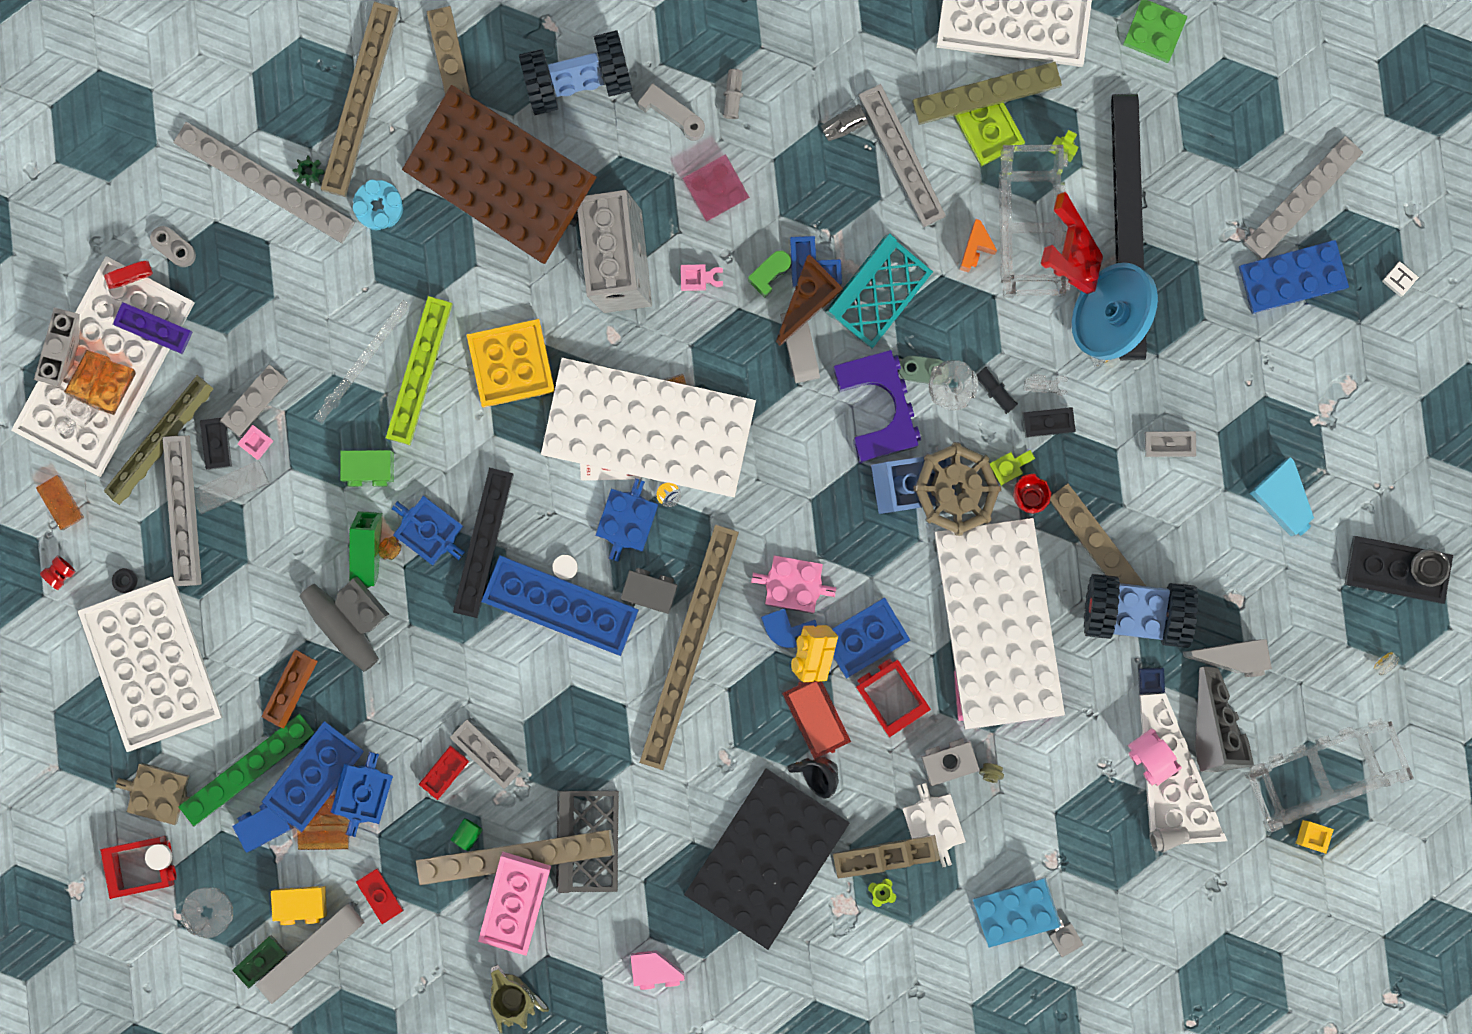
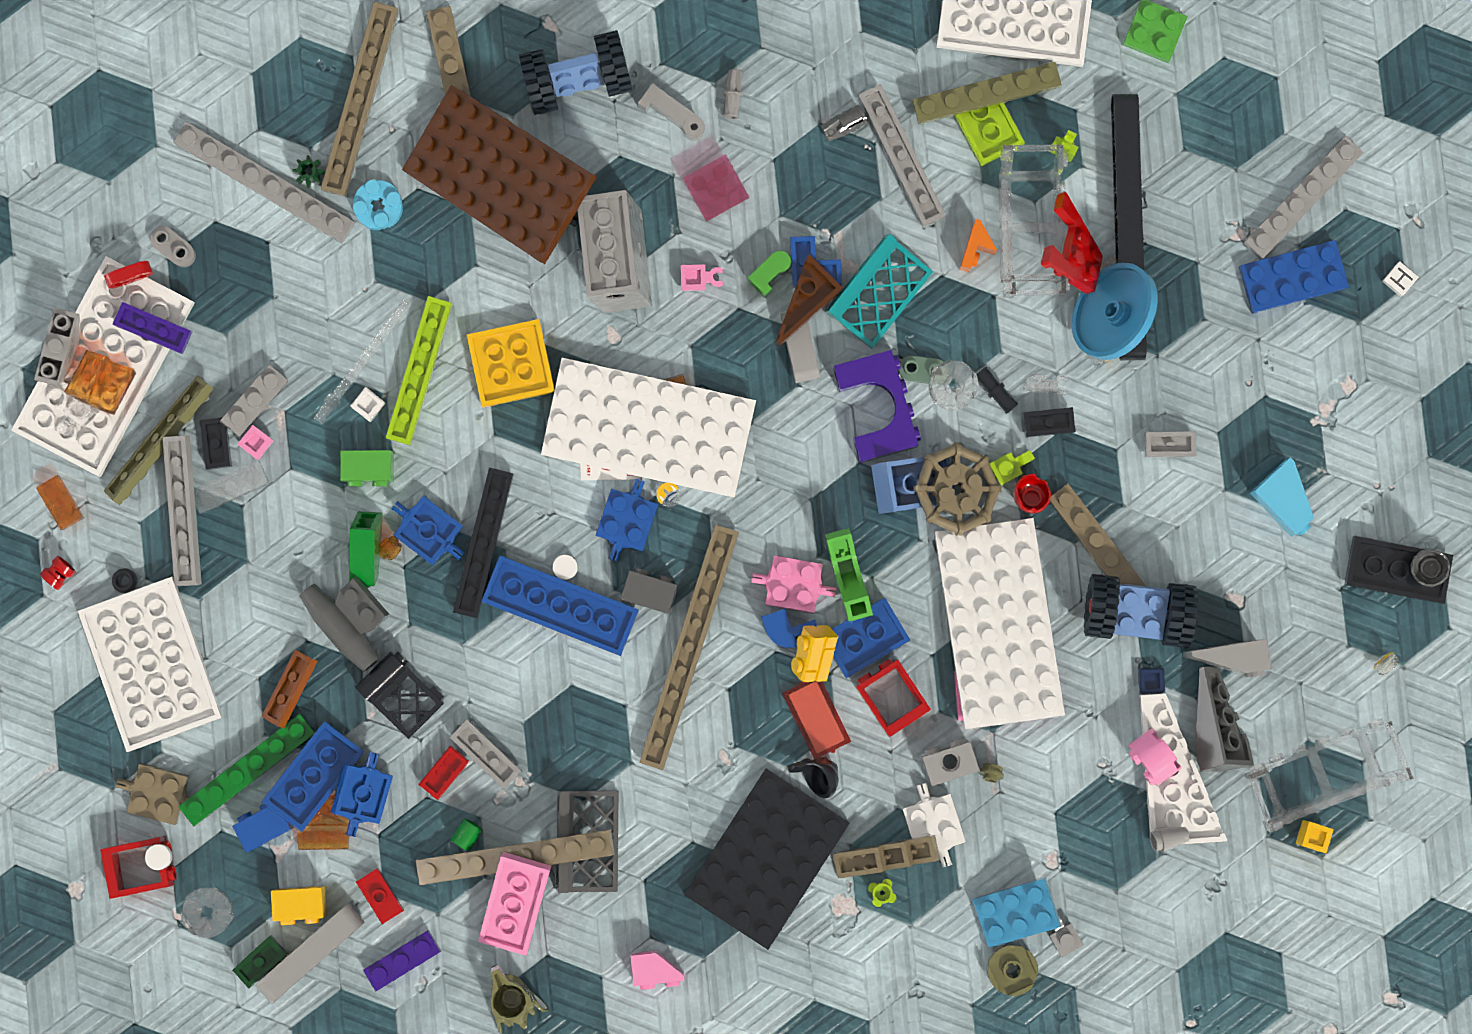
none -> white tile [350,387,386,422]
none -> black piece [355,651,444,739]
none -> dark purple plate [363,930,441,992]
none -> bright green arch [825,528,873,622]
none -> olive plate [987,944,1038,996]

